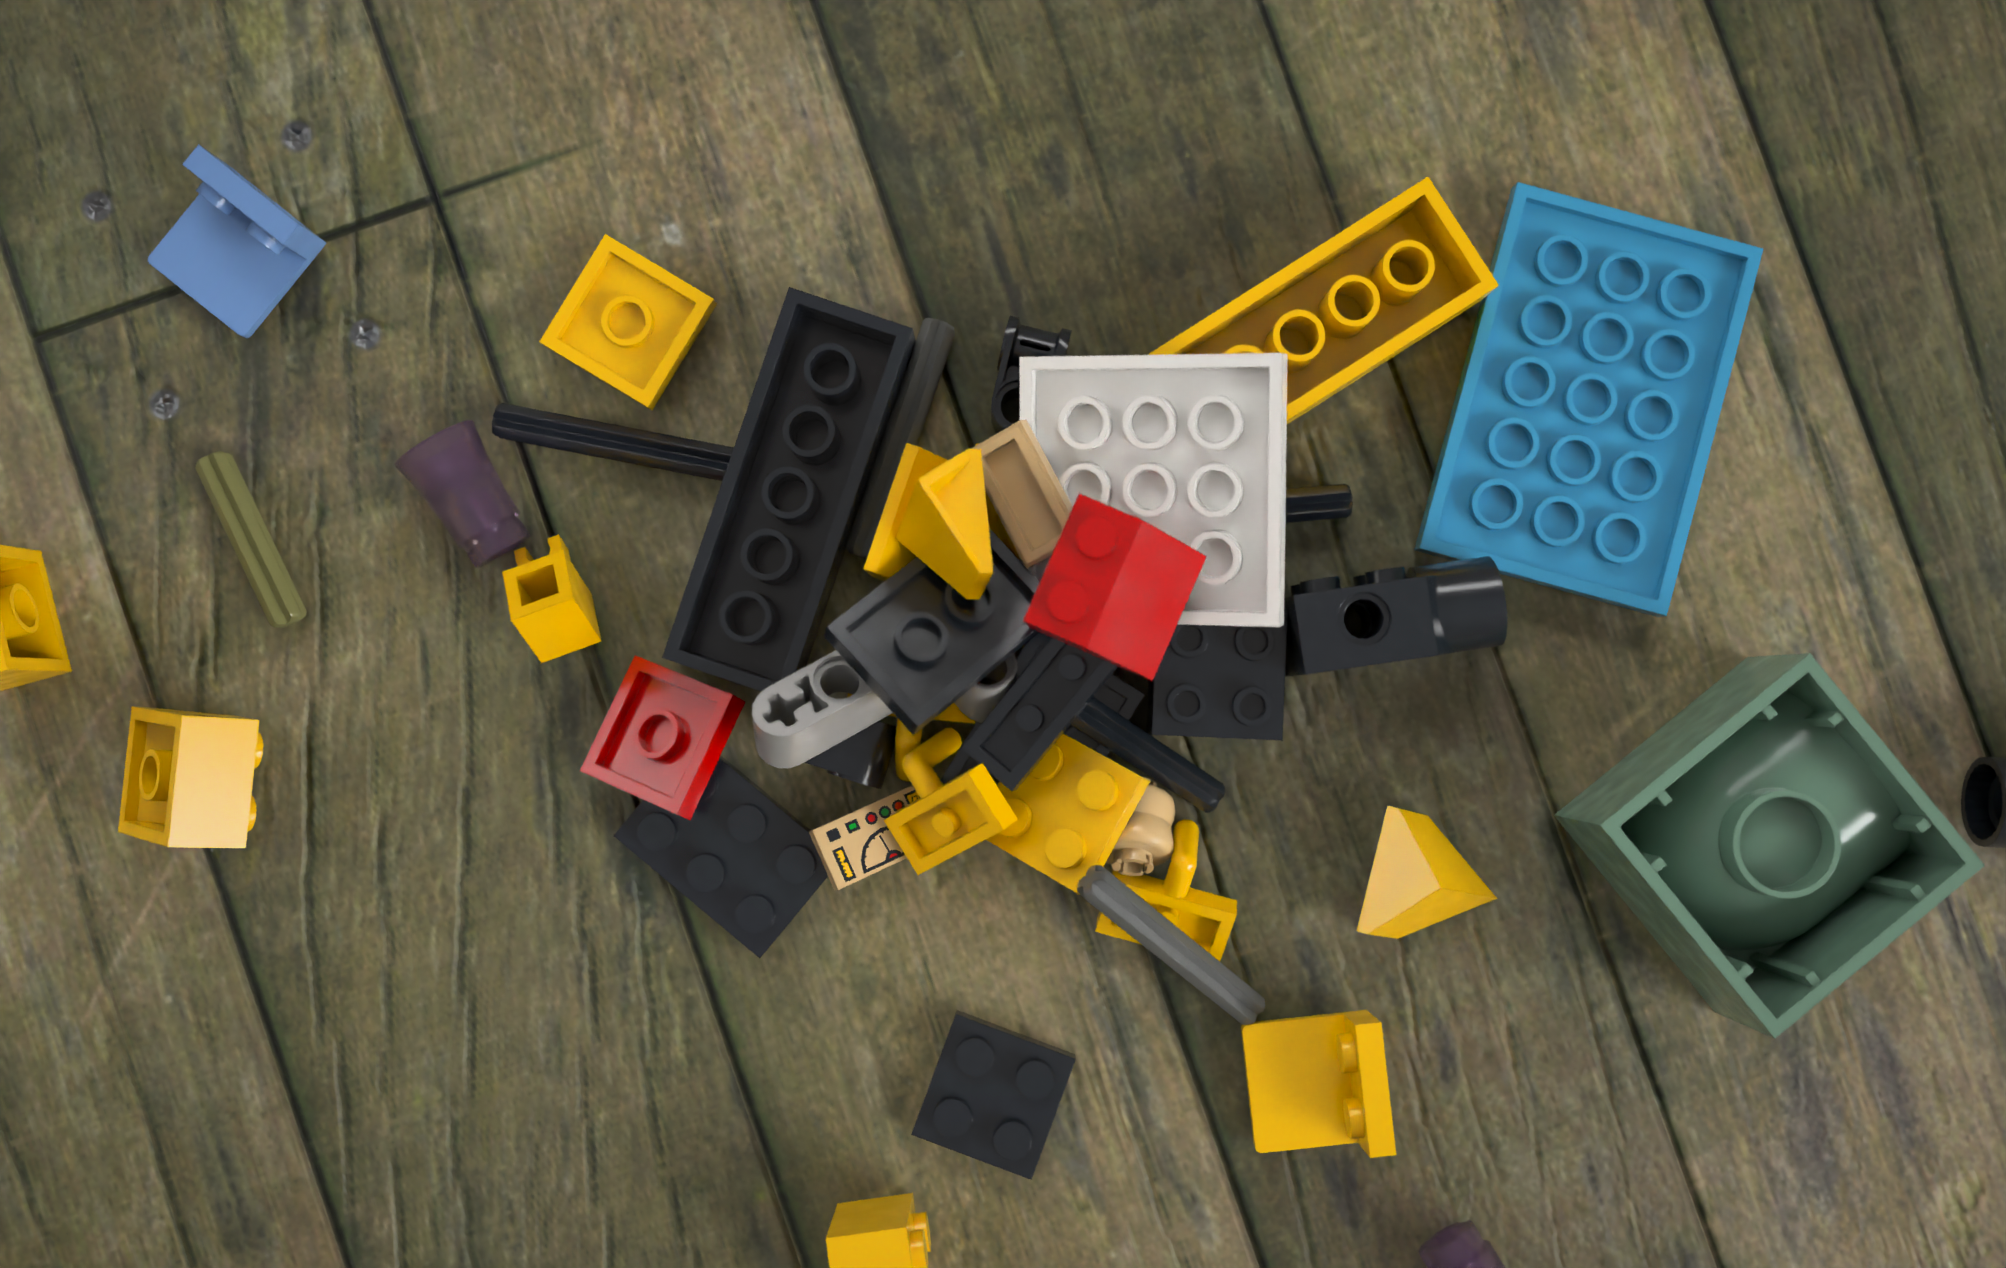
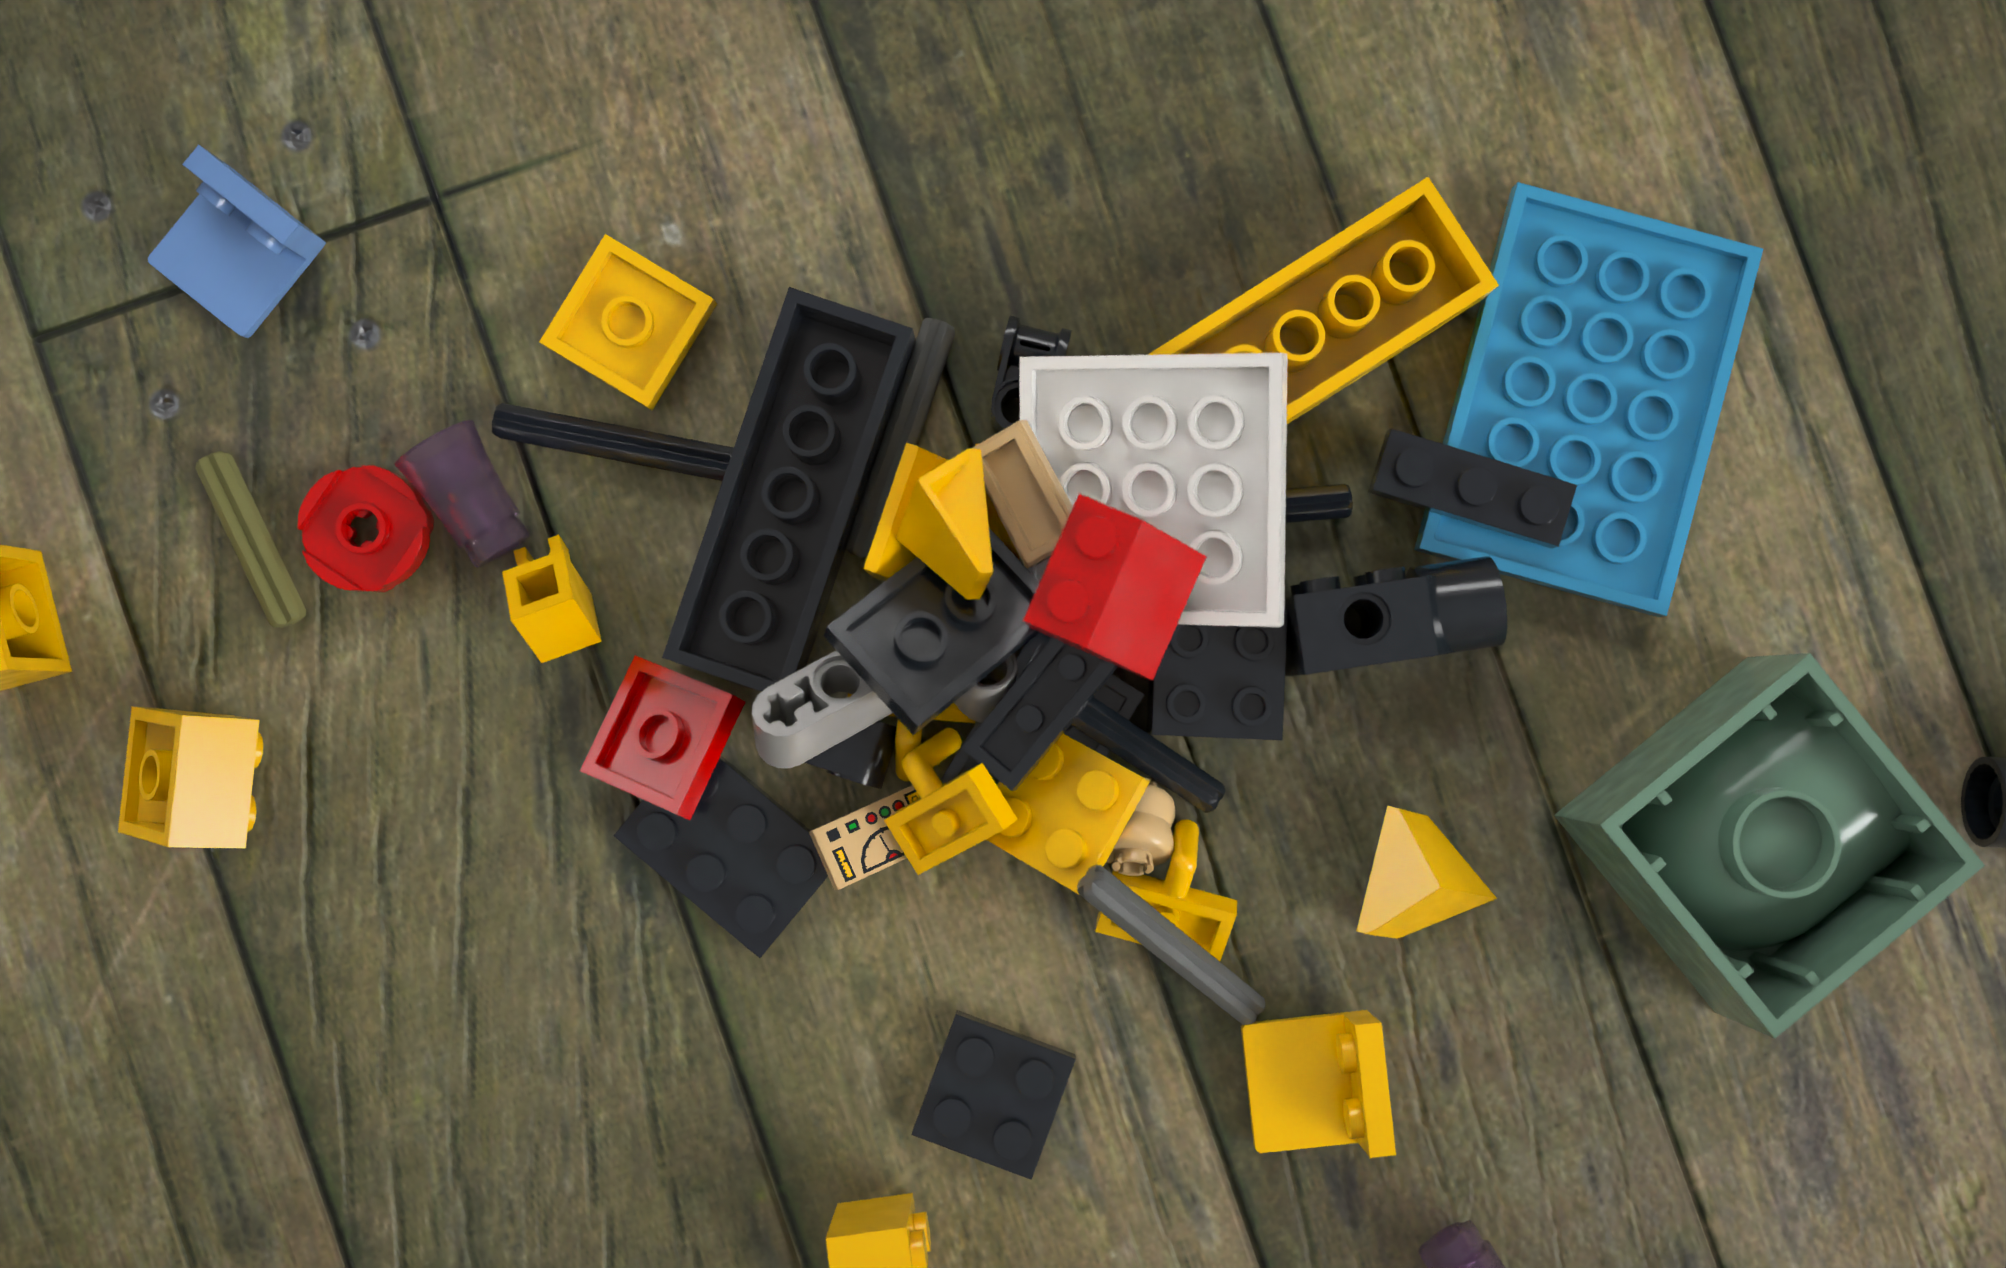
none -> red plate [298,465,434,592]
none -> black plate [1368,428,1577,549]

